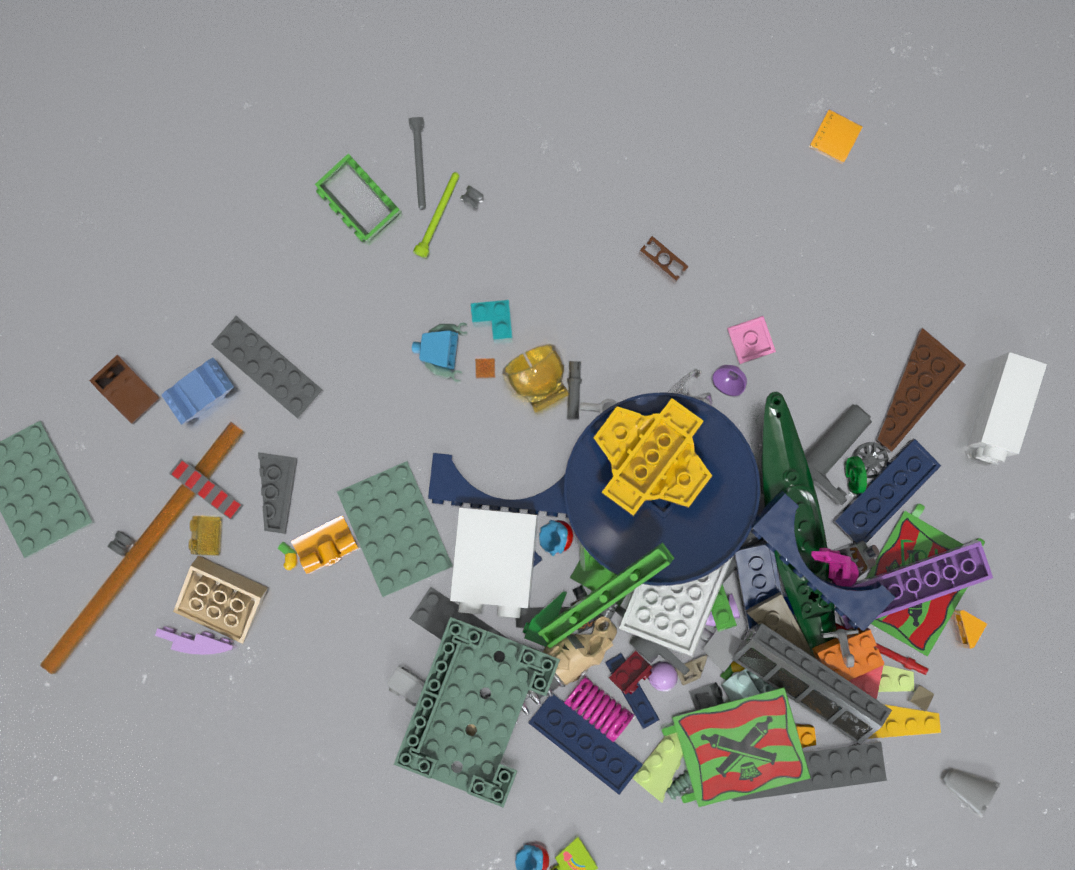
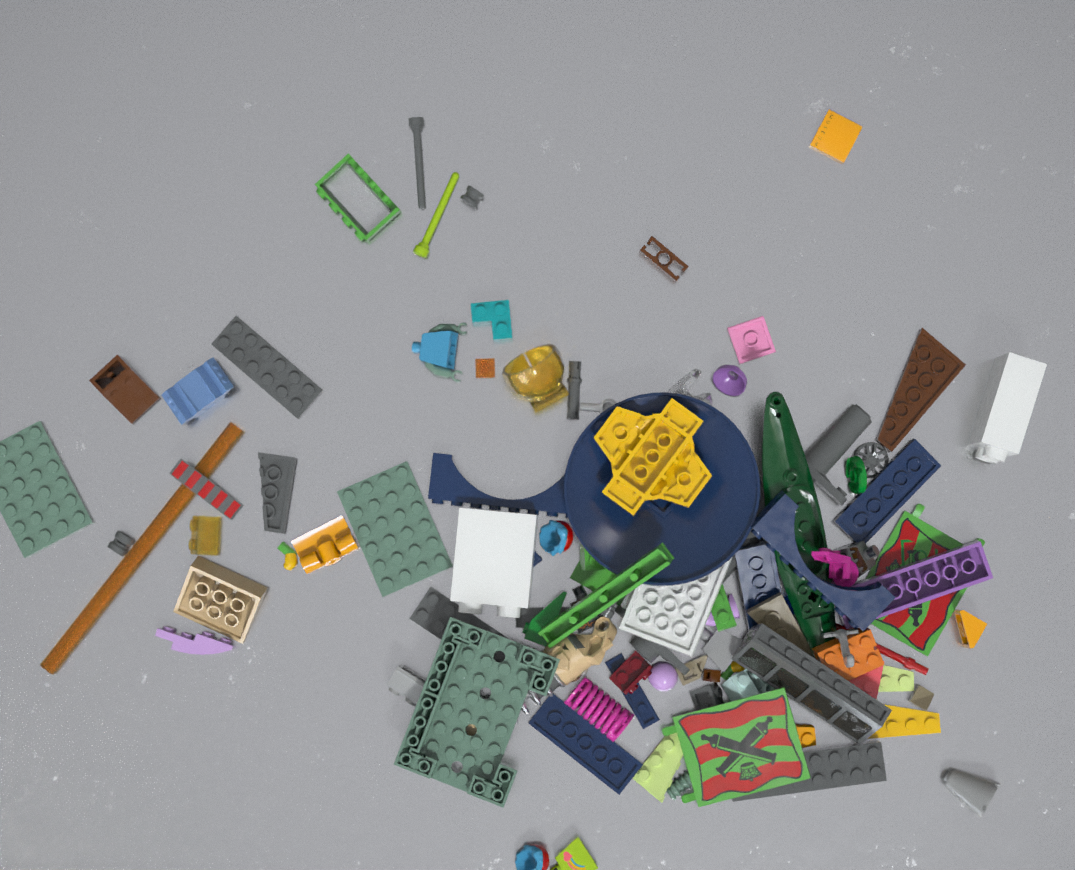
none -> reddish brown piece [703,669,721,682]

